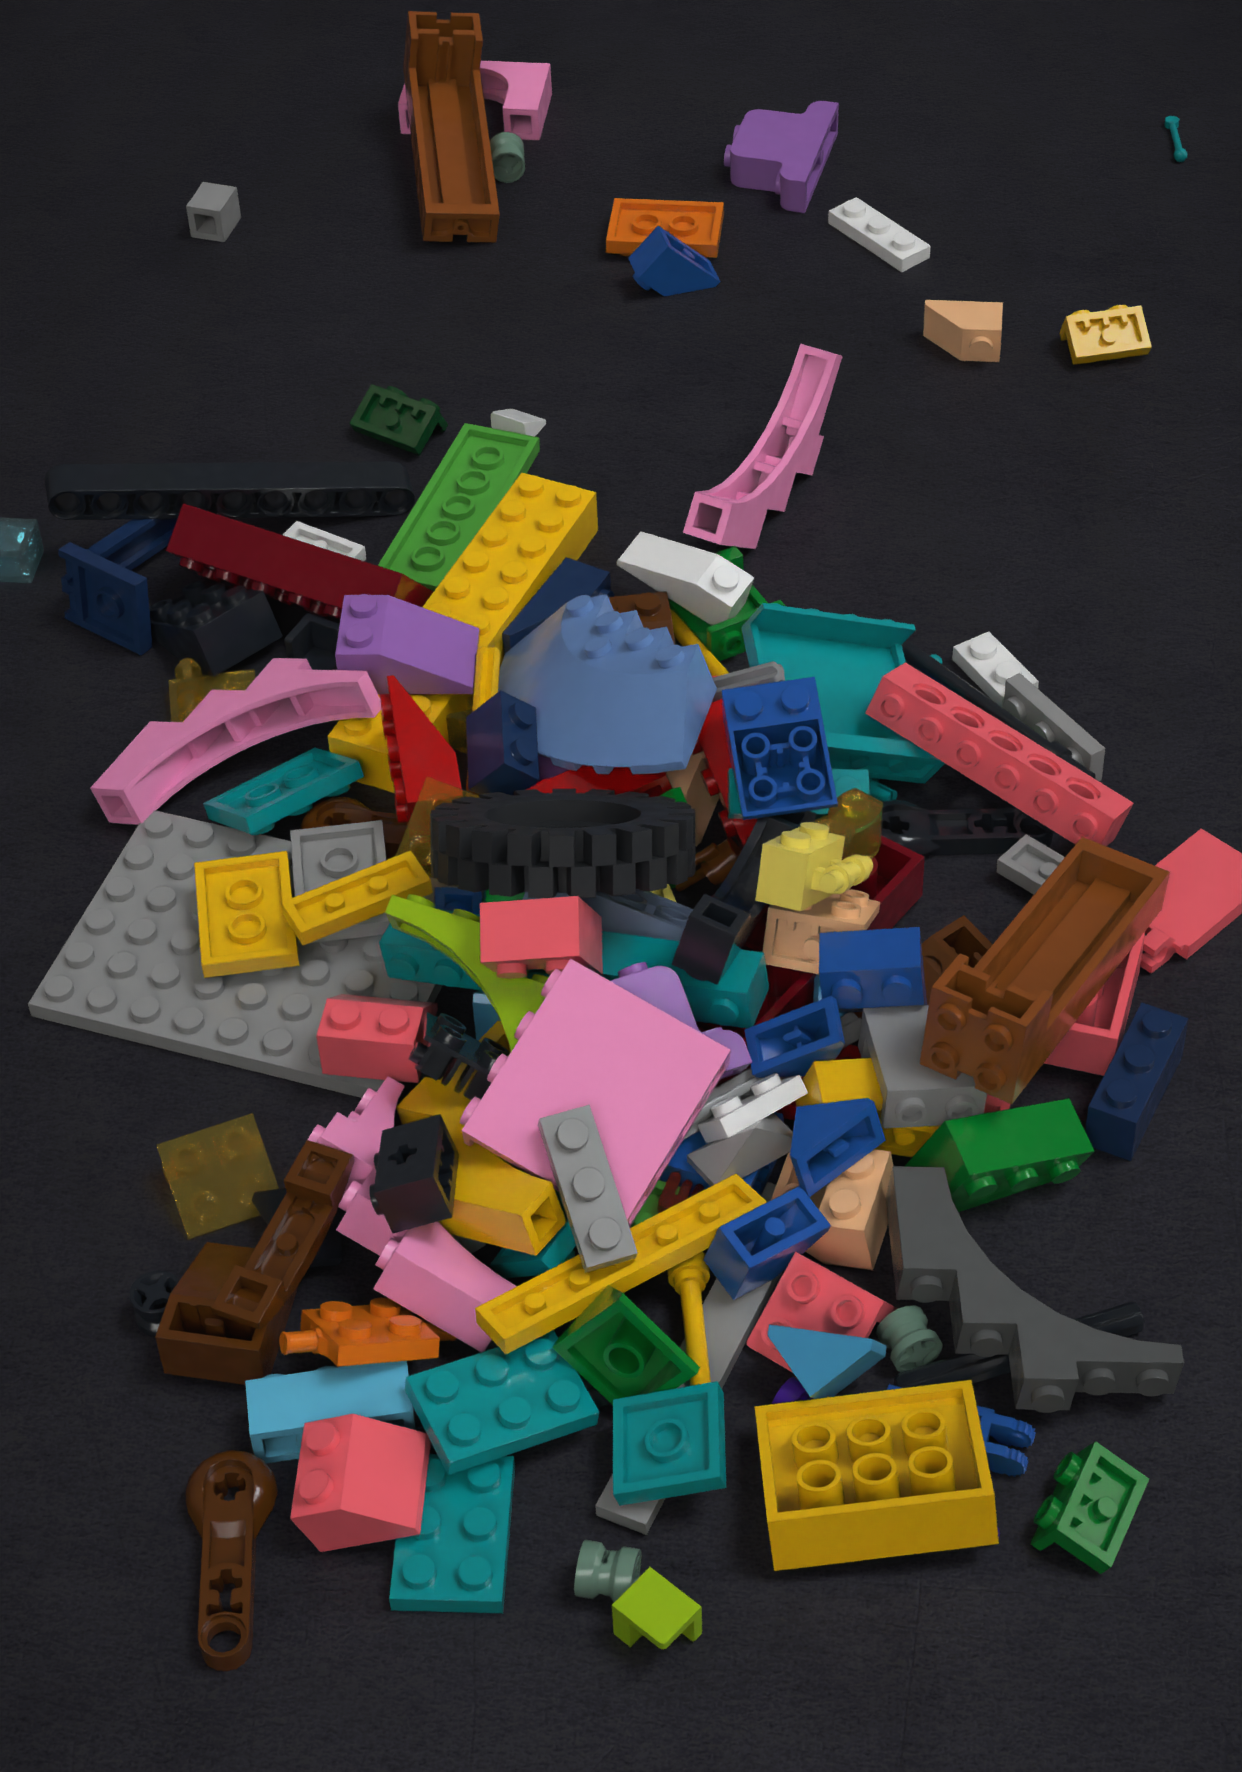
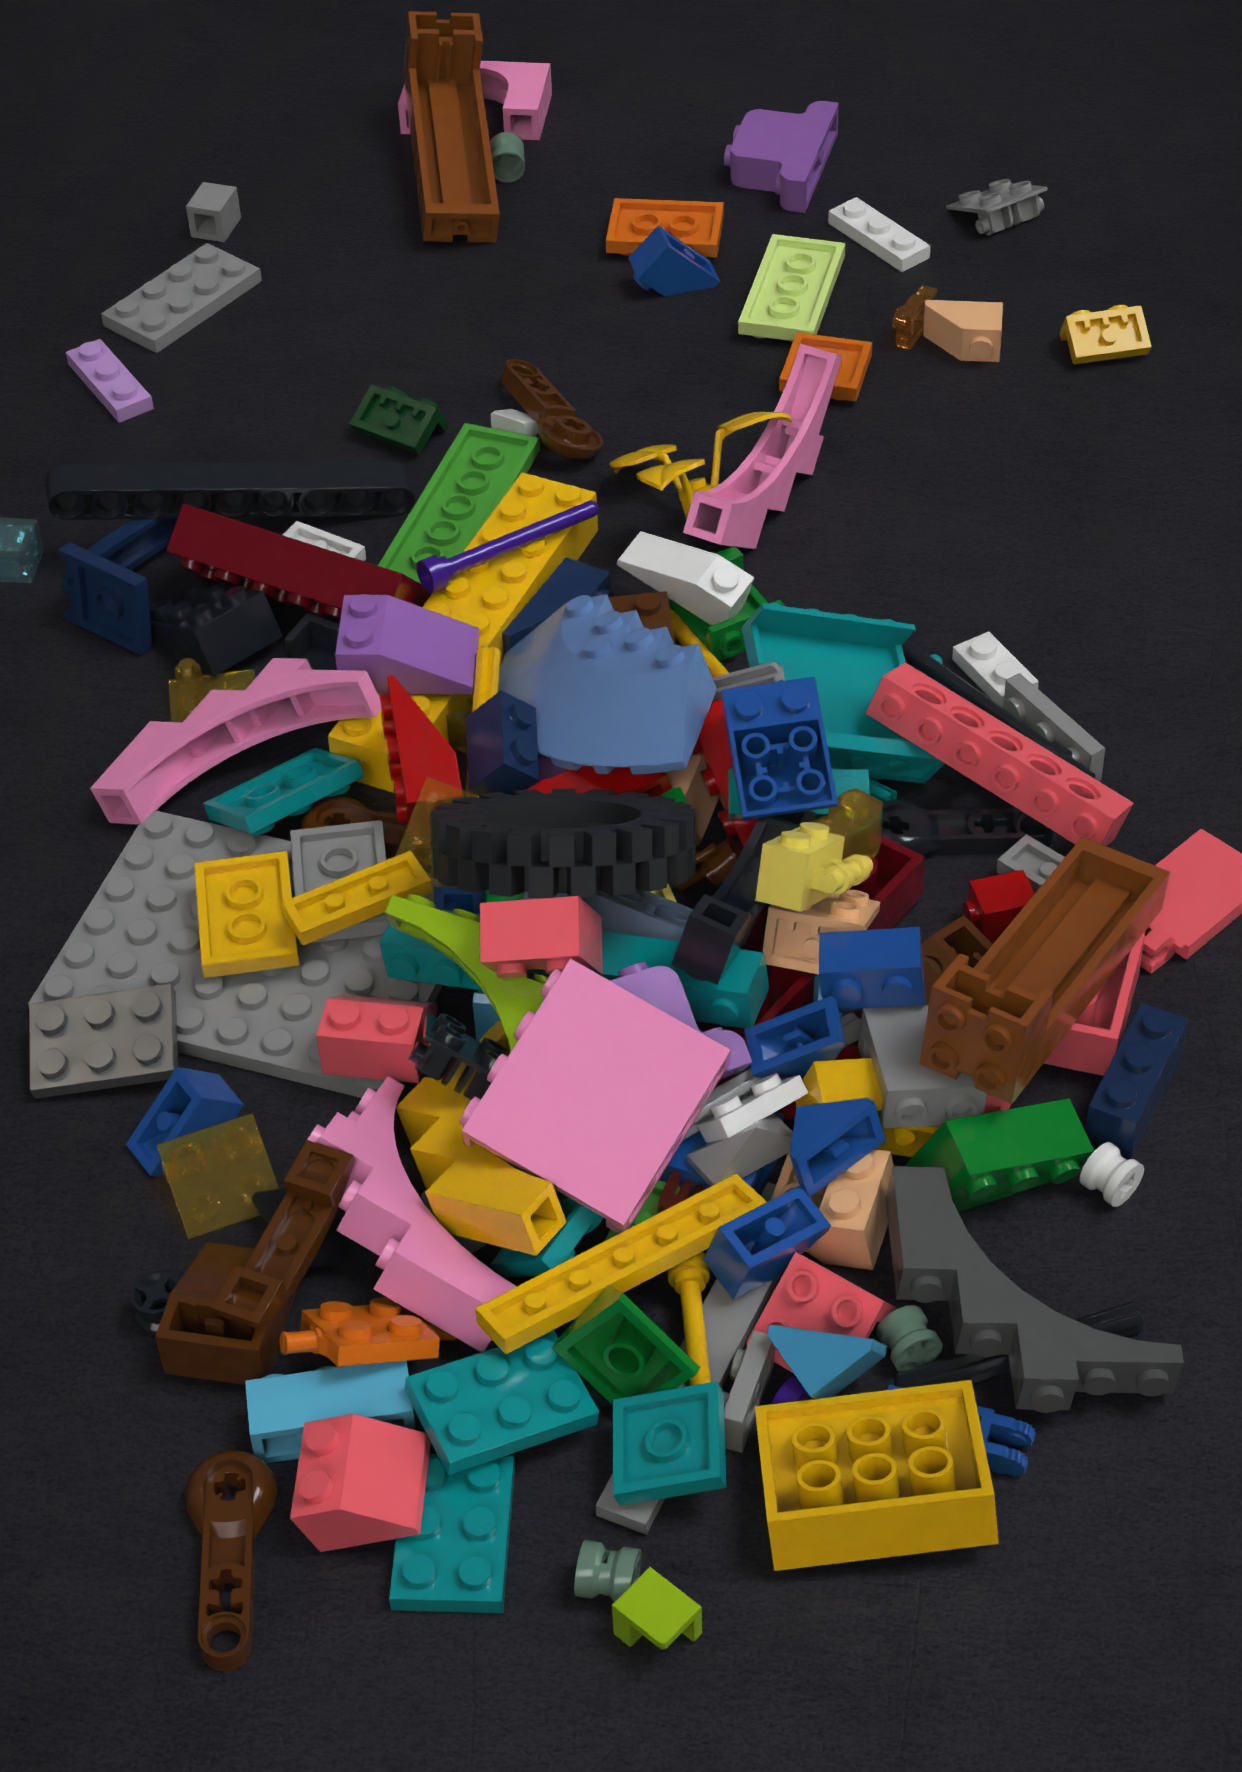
black brick [369,1114,459,1233] -> none
light grey plate [538,1105,638,1273] -> none
green bracket [1031,1441,1149,1574] -> none
teal hinge [1164,116,1188,162] -> none
none -> dark grey plate [29,983,178,1099]
none -> lavender plate [66,339,154,423]
none -> light grey plate [101,243,262,353]
none -> blue slope [126,1067,244,1177]
none -> dark purple piece [416,500,599,593]
none -> reddish brown beam [501,359,604,460]
none -> yellow plant [609,412,792,520]
none -> light grey plate [724,1330,774,1453]
none -> yellowish green plate [738,234,845,342]
none -> orange plate [779,332,873,402]
none -> clear orange plate [892,285,937,350]
none -> light grey hinge [946,179,1047,235]
none -> red brick [962,870,1035,944]
none -> white wheel [1079,1142,1144,1207]

